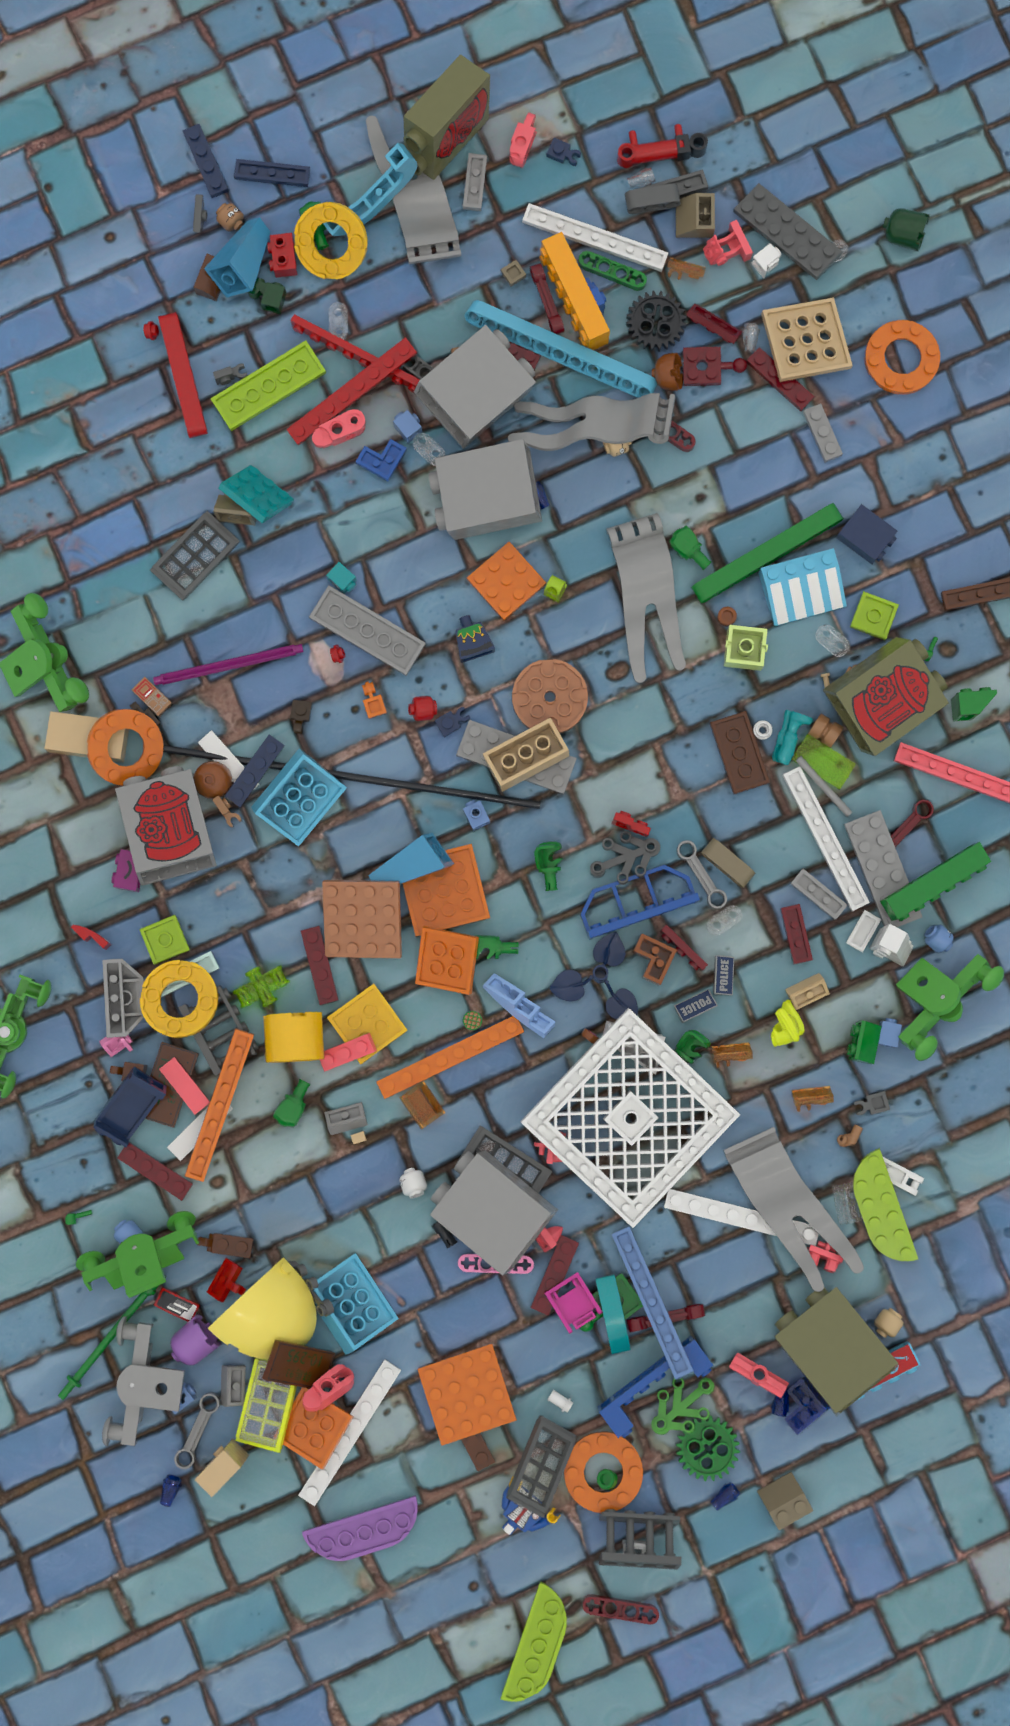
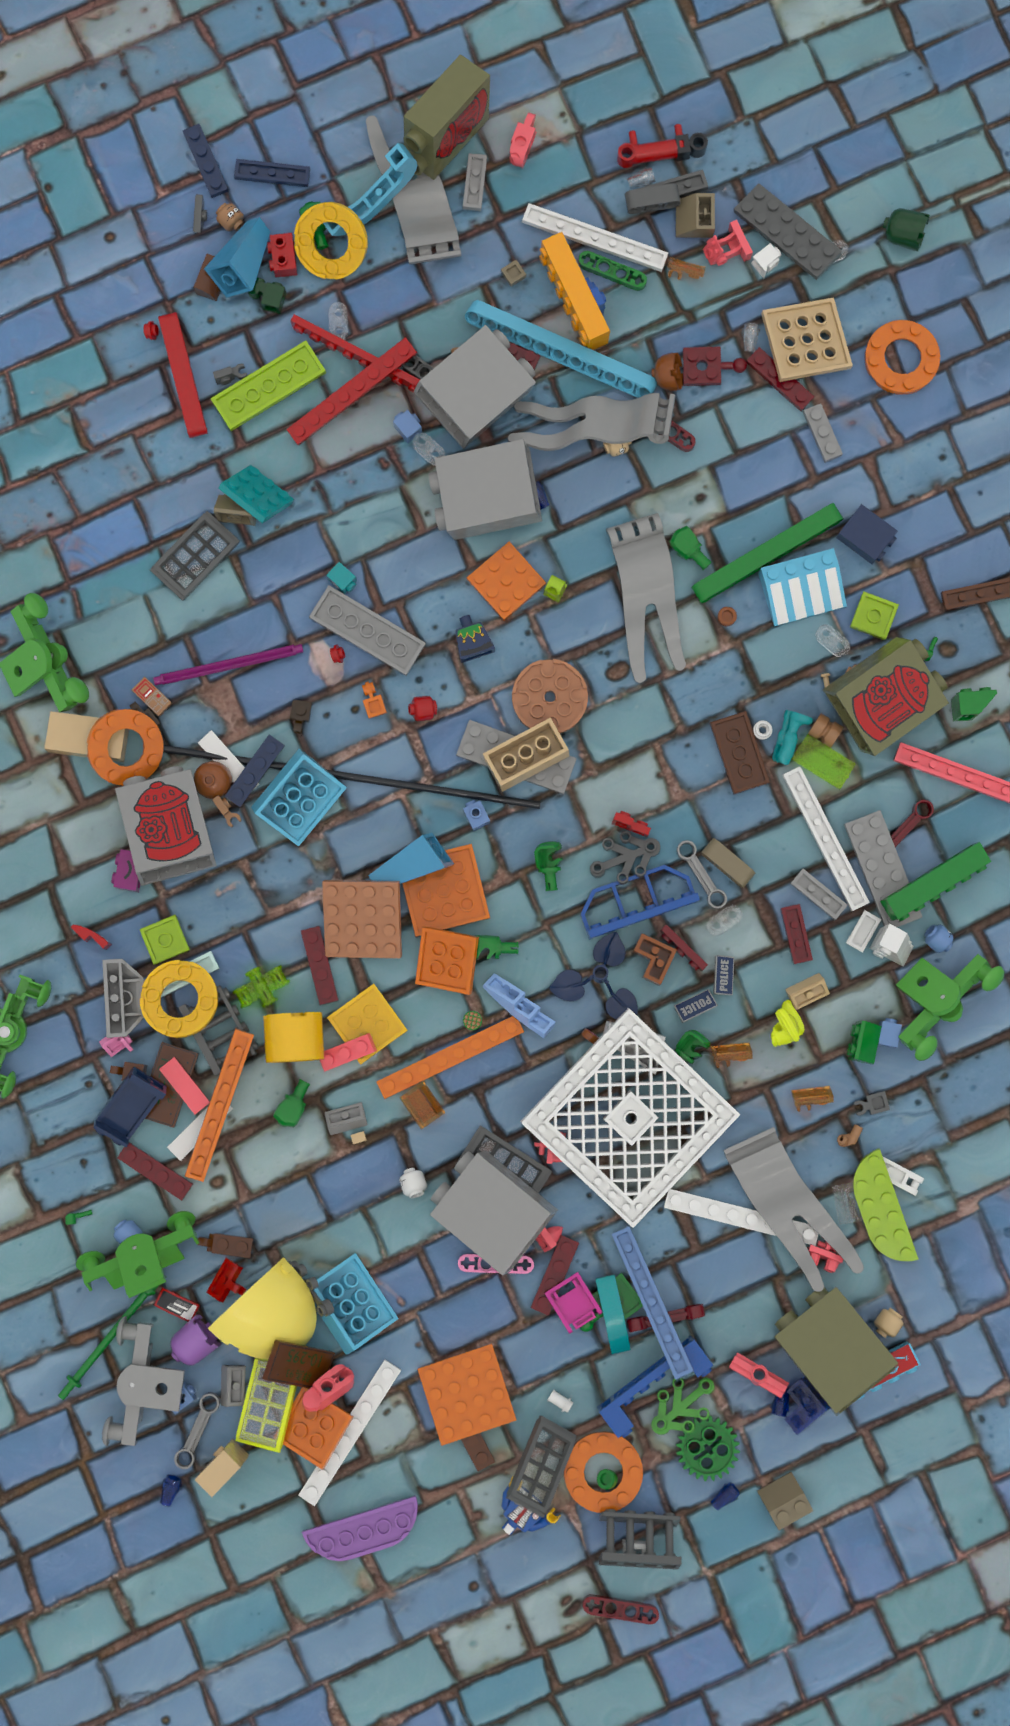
coral piece [312,409,366,449] -> none
blue plate [355,439,407,482] -> none
black pin [431,1221,458,1248] -> none
dark blue plate [434,707,470,738] -> none
lime plate [500,1581,567,1702] -> none
dark red piece [529,263,565,335] -> none
dark blue plate [546,137,581,166] -> none
black gear [626,290,687,352] -> none
dark red plate [686,303,742,344] -> none
yellowish green brick [723,625,768,671] -> none
light grey bar [796,756,852,817] -> none

